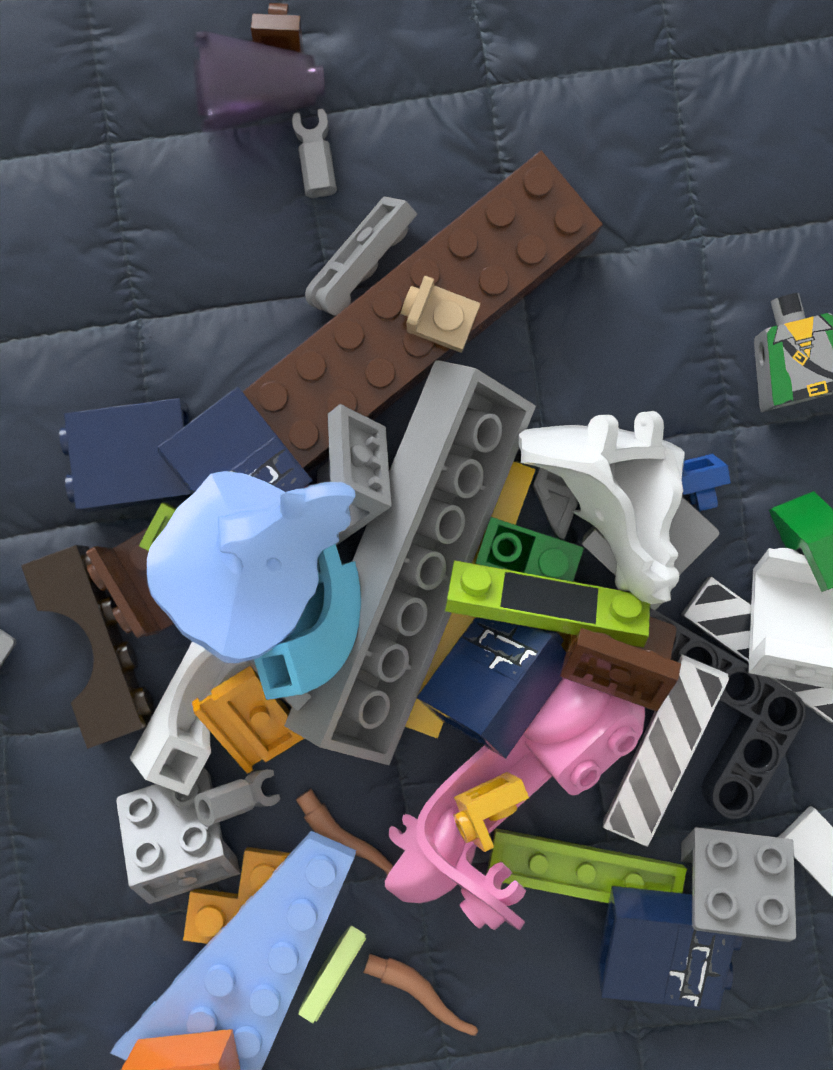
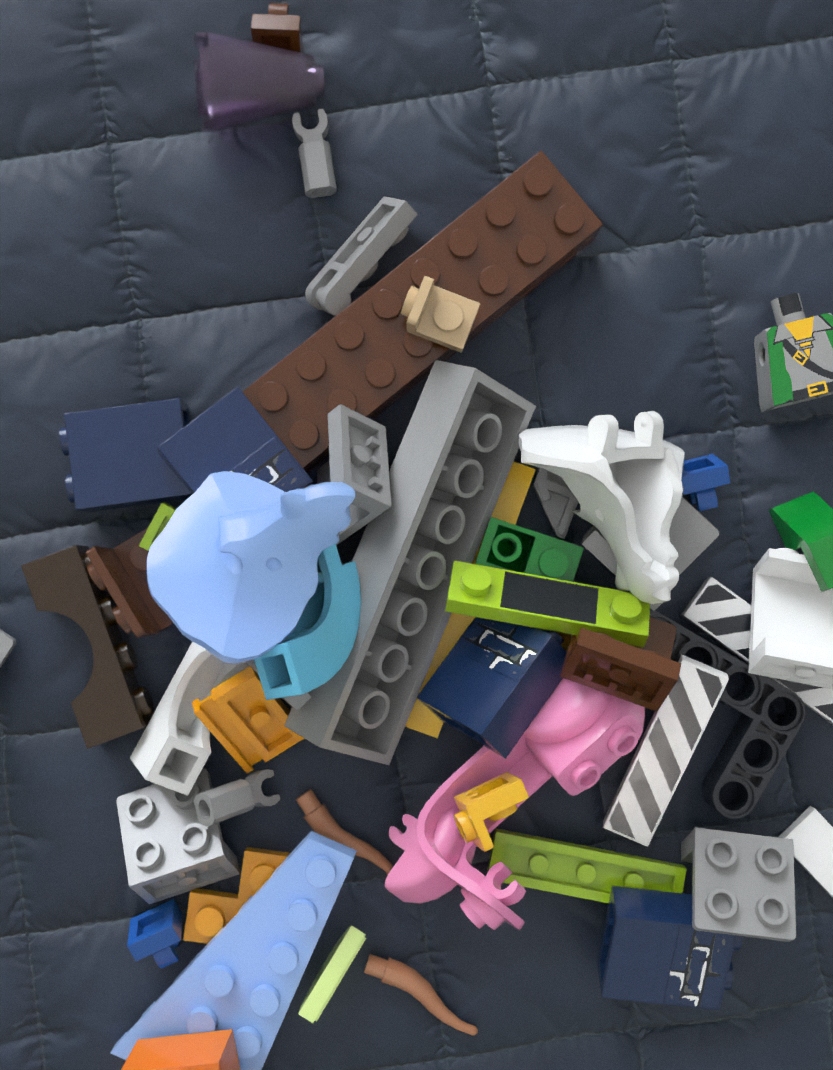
none -> blue tile [127,899,182,969]

